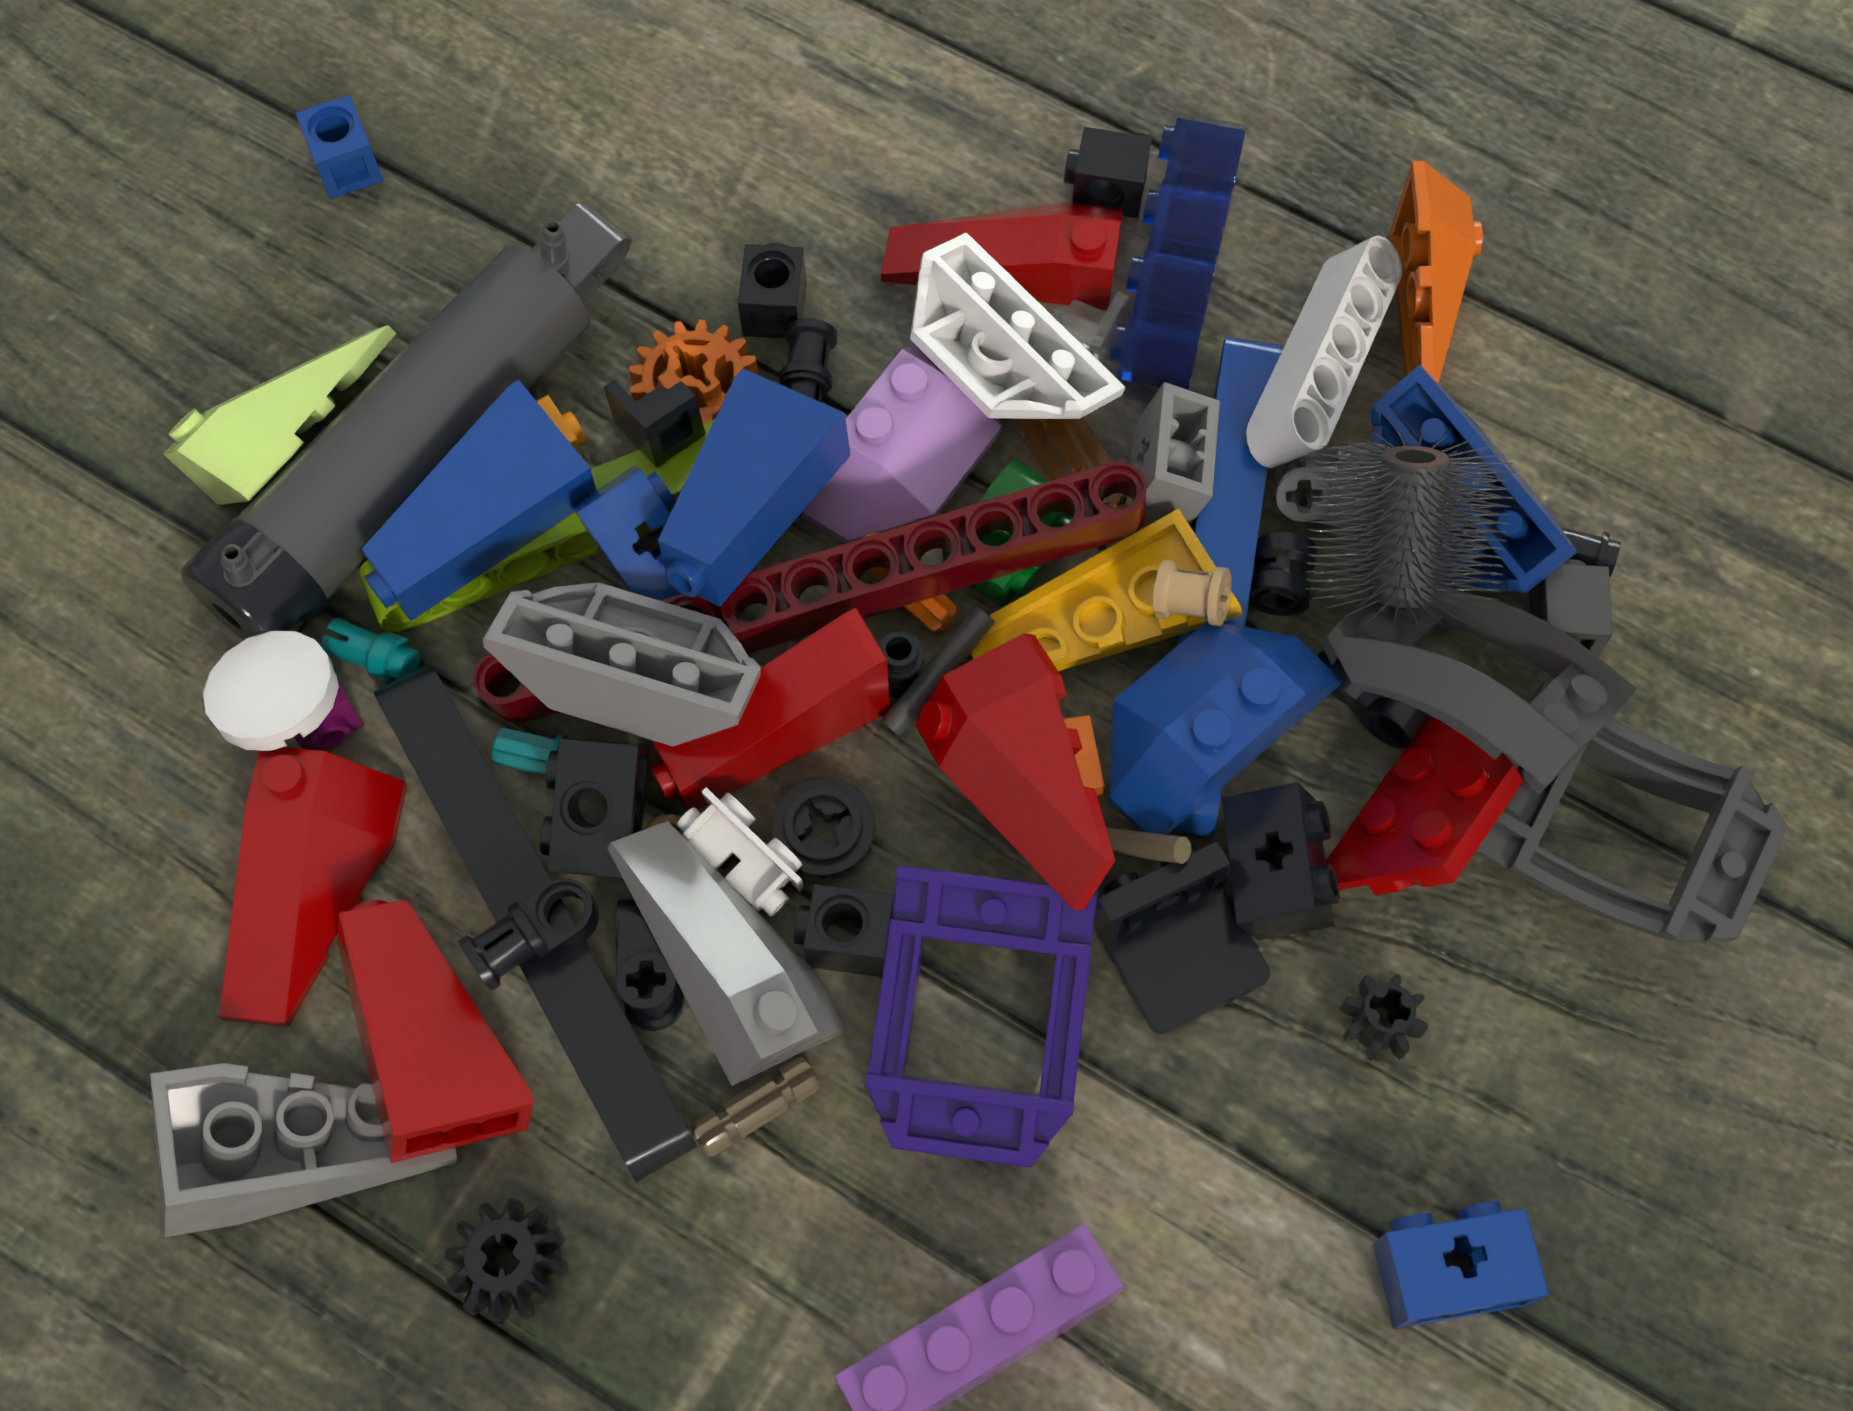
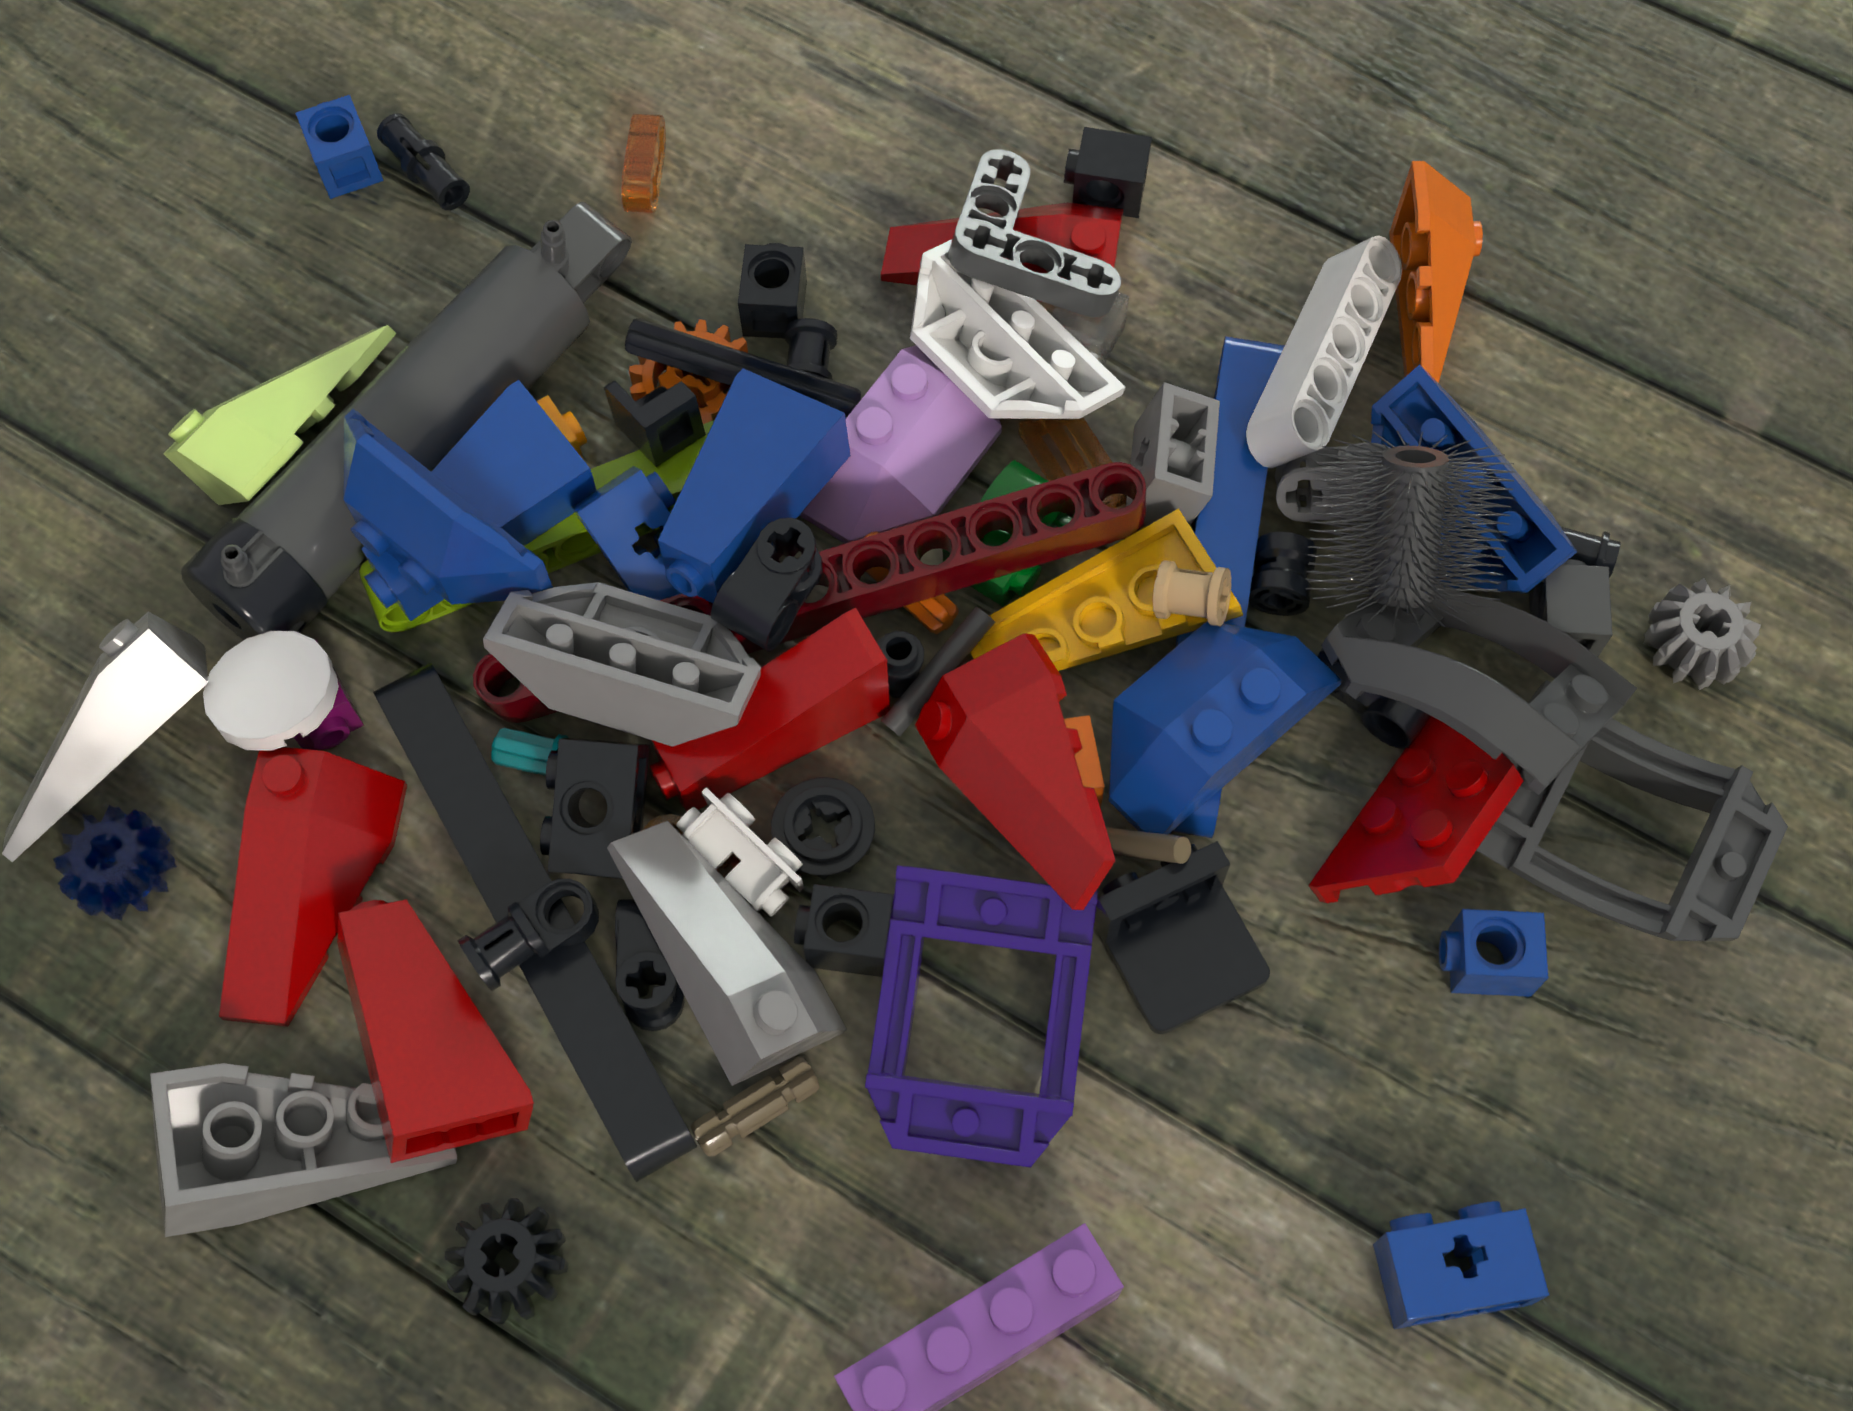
teal animal [321,618,421,684] -> none
clear blue brick [1110,112,1247,390] -> none
black brick [1222,782,1340,940] -> none
black gear [1340,974,1429,1061] -> none
none -> wedge [2,611,208,862]
none -> clear blue gear [53,805,177,921]
none -> blue wedge [343,408,553,605]
none -> black pin [377,113,470,210]
none -> clear orange beam [622,114,666,213]
none -> black axle [625,318,861,418]
none -> black piece [711,518,823,652]
none -> dark grey beam [948,149,1121,317]
none -> blue brick [1439,909,1548,997]
none -> light grey gear [1643,578,1761,690]

